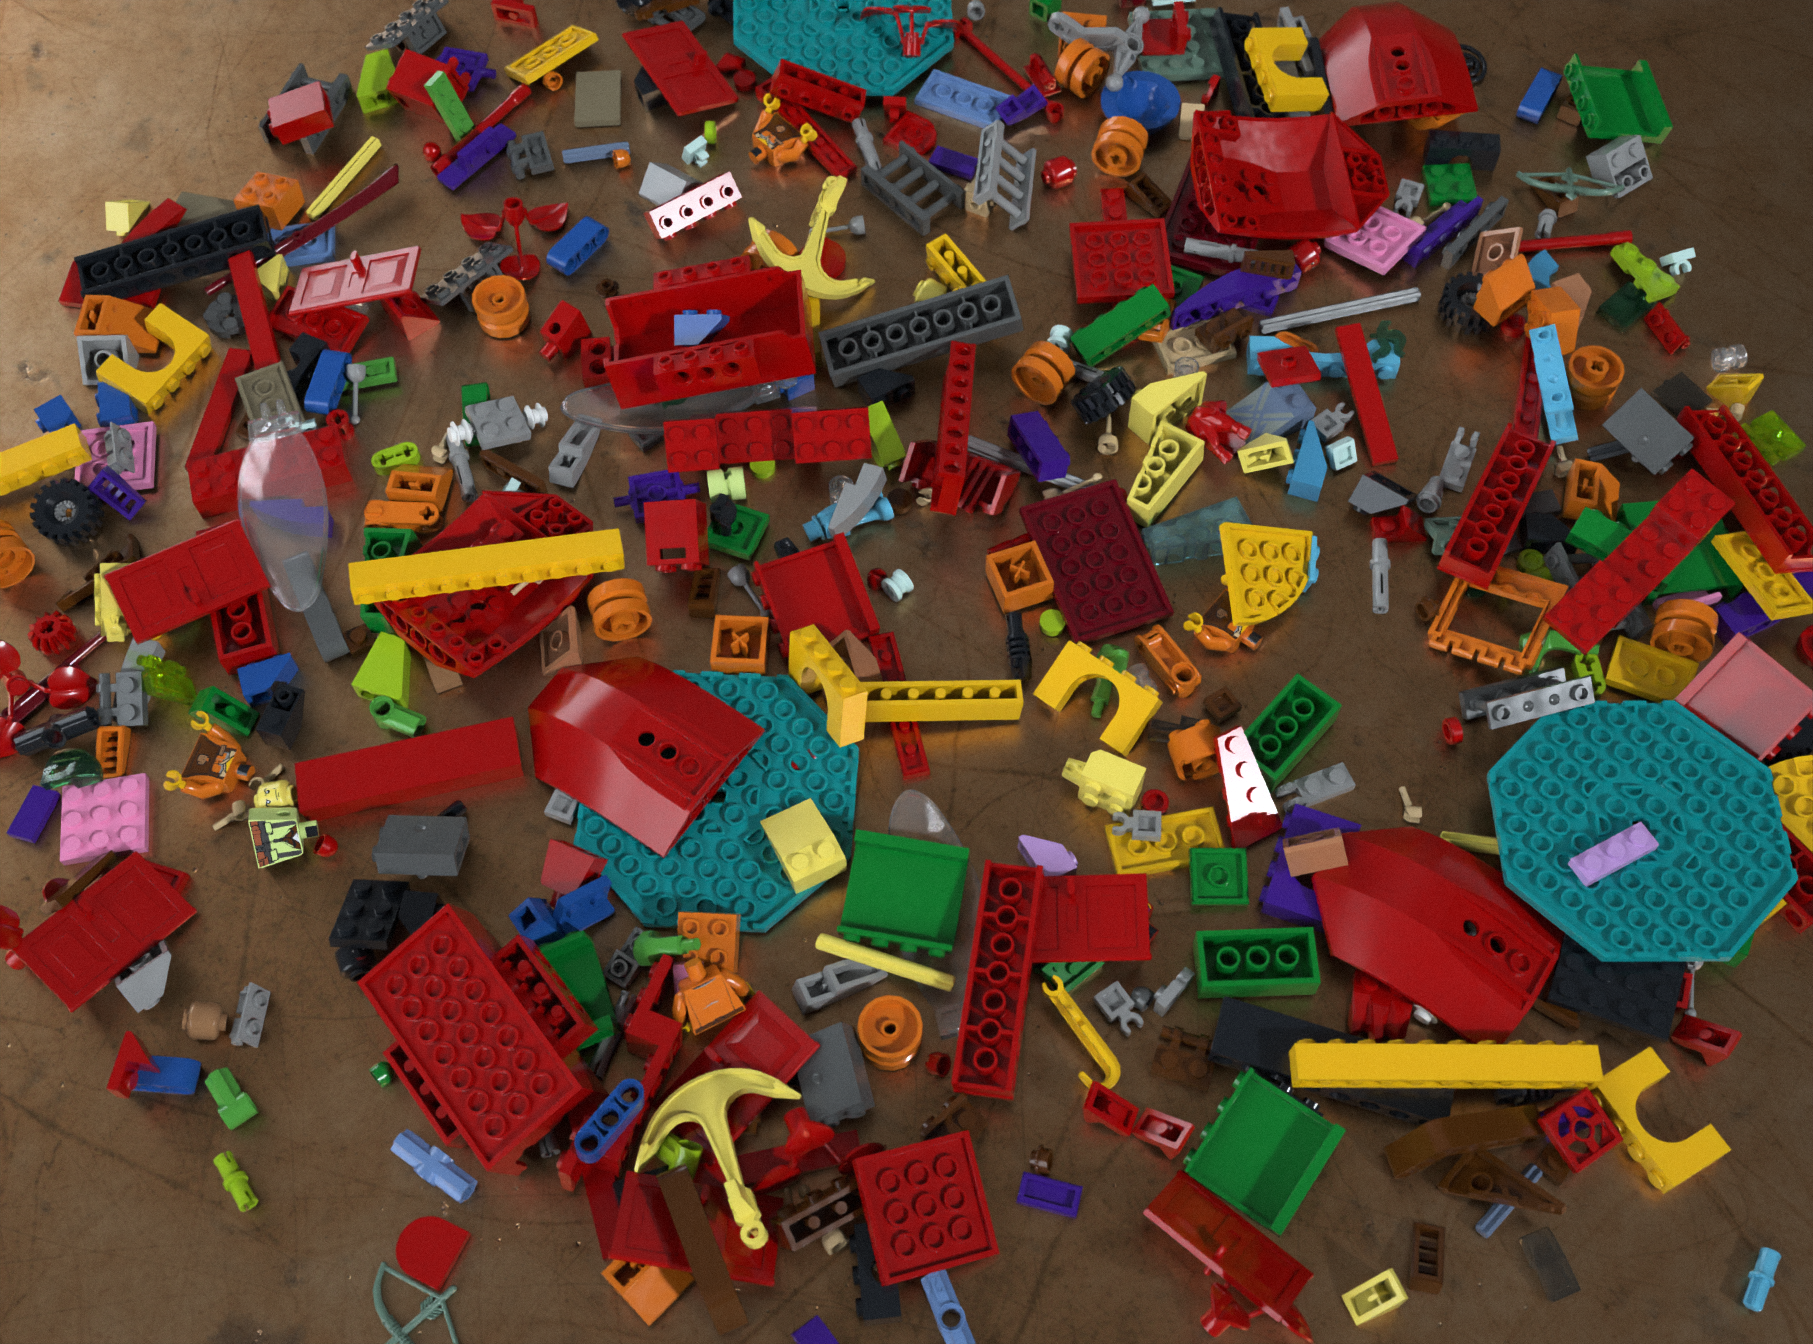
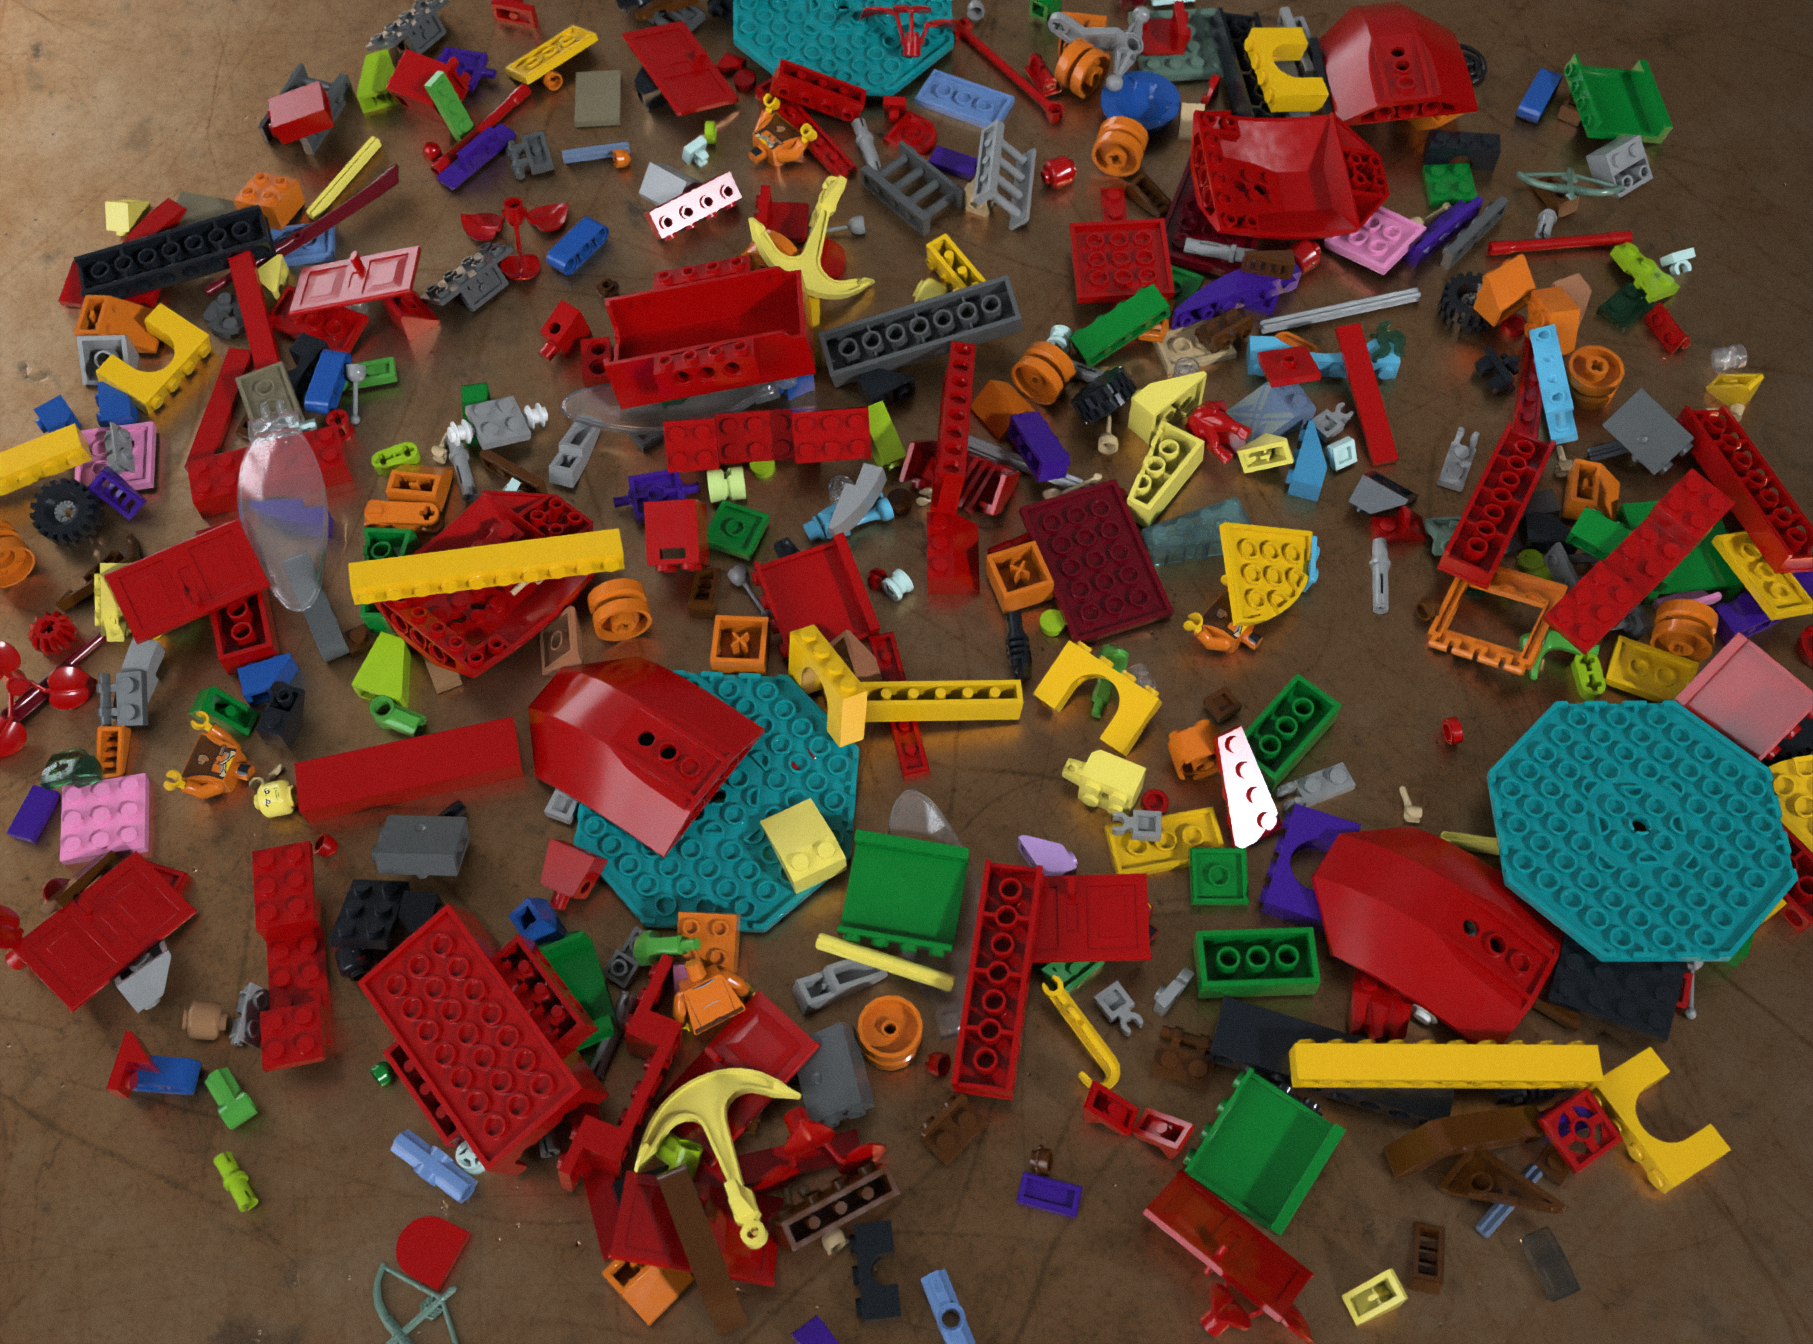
black piece [13,705,101,756] -> none
clear neon green plate [136,655,196,706] -> none
tan hand [212,800,250,831] -> none
torso [248,807,319,868] -> none
orange wheel [472,275,531,338] -> none
blue bracket [552,875,615,935] -> none
blue beam [574,1079,645,1163] -> none
slope [674,310,730,347] -> none
black piece [710,493,737,537] -> none
red plate [852,1130,1000,1286] -> none
dark purple slope [995,84,1048,126] -> none
dark grey hinge [1130,986,1156,1012] -> none
orange piece [1134,624,1202,698] -> none
clear smoke slope [1148,715,1201,743] -> none
nougat slope [1282,827,1348,877] -> none
light grey plate [1393,178,1425,218] -> none
light grey cone [1416,476,1445,513] -> none
dark grey fence [1458,666,1595,730] -> none
nougat slope [1471,227,1523,278] -> none
dark azure tile [1528,250,1559,290] -> none
lavender plate [1568,822,1659,887] -> none
clear smoke piece [1651,372,1713,417] -> none
red slope [1671,1014,1742,1067] -> none
clear neon green plate [1741,410,1807,466] -> none
medium azure axle [1743,1247,1781,1312] -> none
none -> red bracket [252,841,334,1072]
none -> light aqua wheel [456,1140,485,1175]
none -> red bracket [753,185,809,242]
none -> red slope [927,512,980,595]
none -> orange slope [971,380,1035,442]
none -> black hips [1474,346,1521,394]

